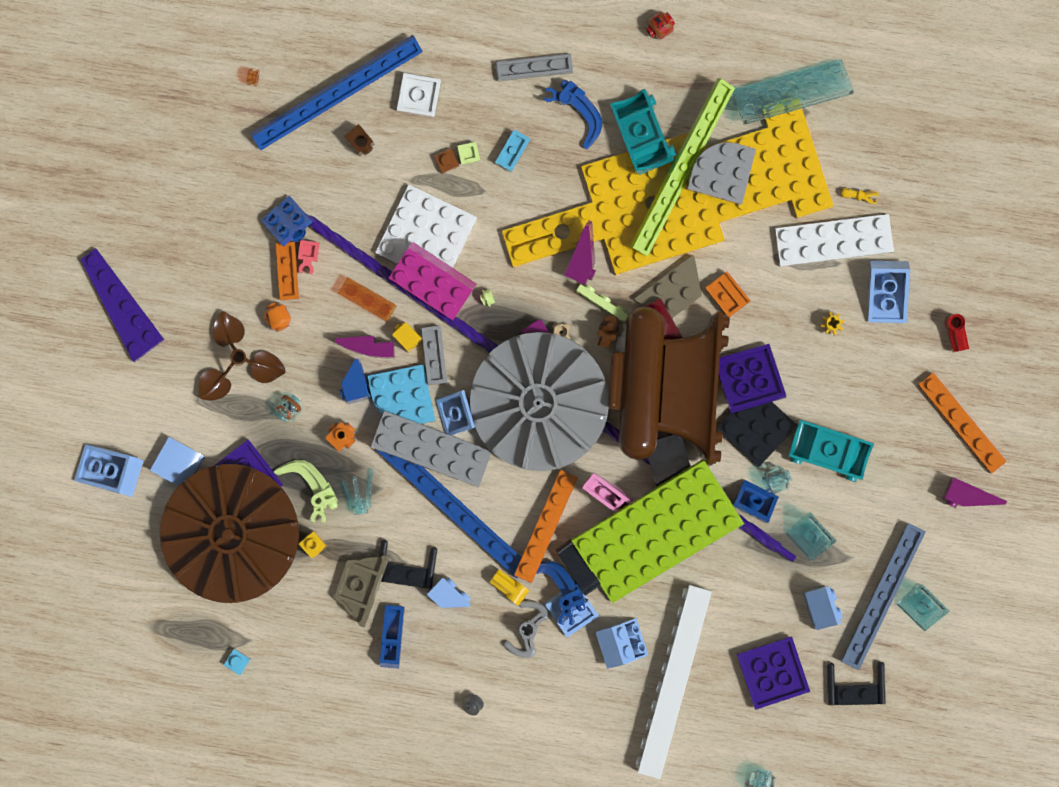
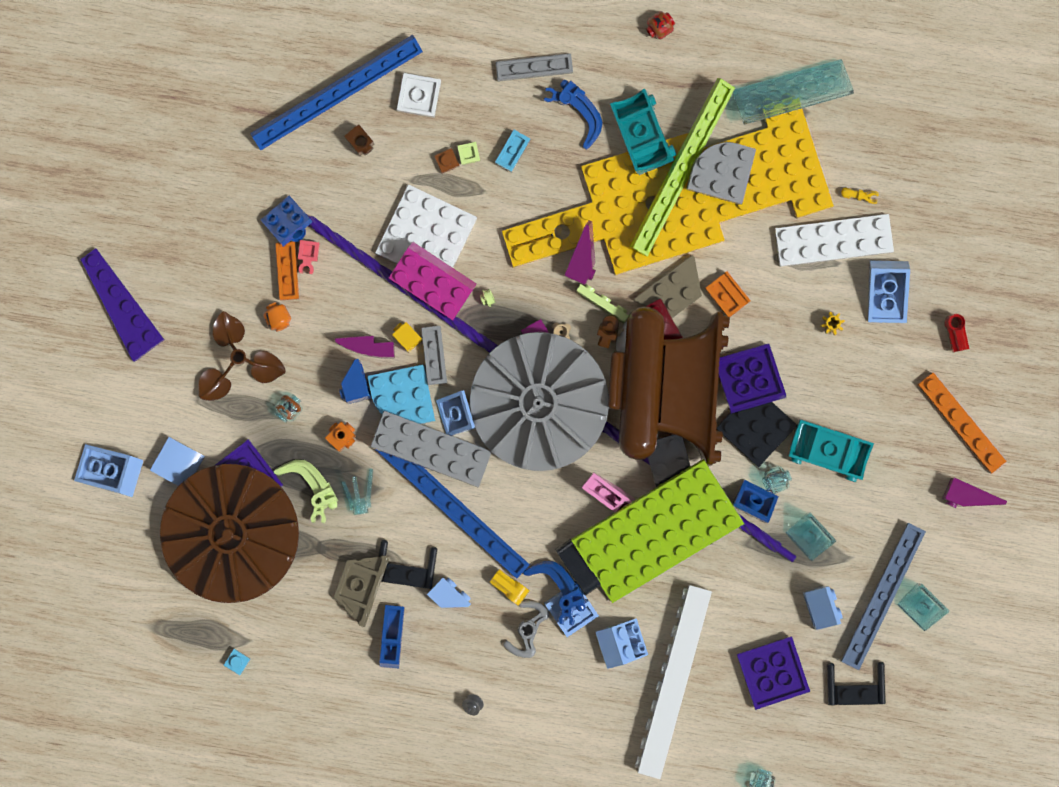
clear orange bush [247,68,260,87] -> none
yellow brick [299,531,328,559] -> none
clear orange plate [338,277,397,322] -> none
orange plate [514,470,578,583] -> none

